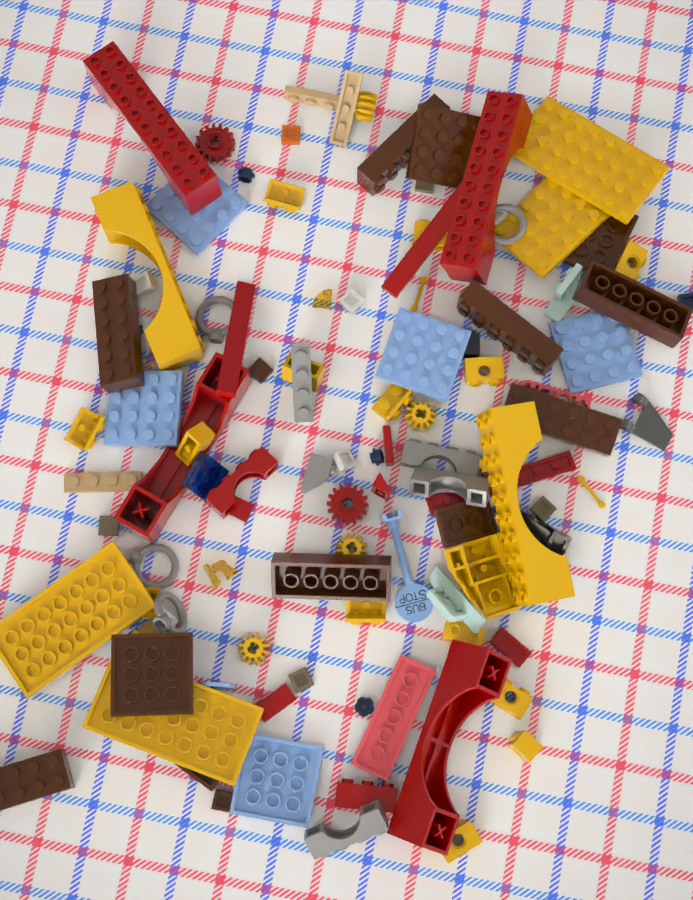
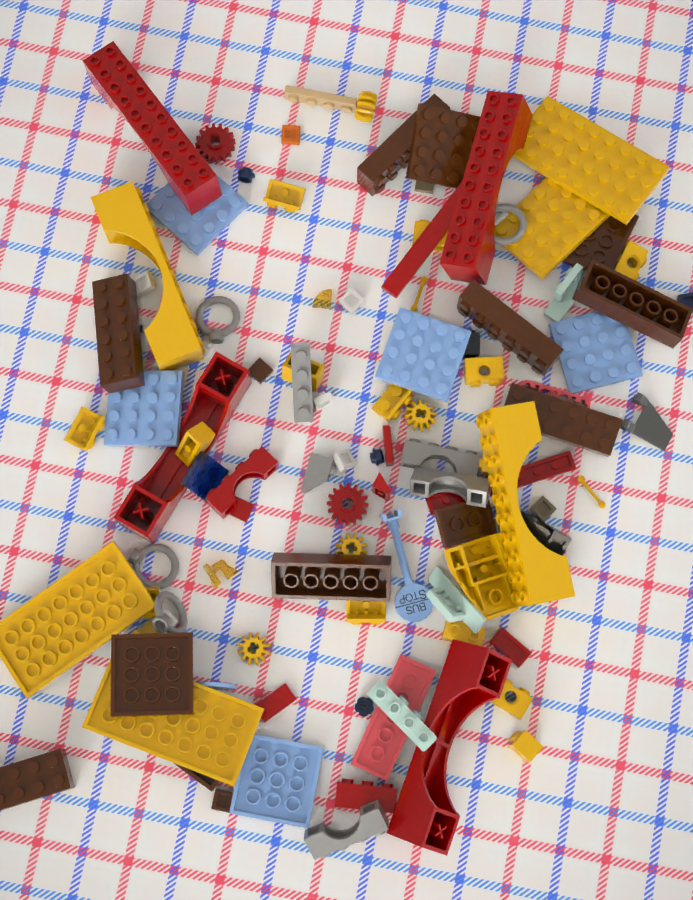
tan plate [64,471,142,493] -> none
dark tan tile [98,515,119,536] -> none
red tile [215,281,256,399] -> none
dark tan tile [288,667,314,694] -> none
tan plate [329,70,364,147] -> none
yellow brick [442,818,483,864] -> none
none -> white plate [313,391,333,410]
none -> light aqua bracket [367,680,437,752]

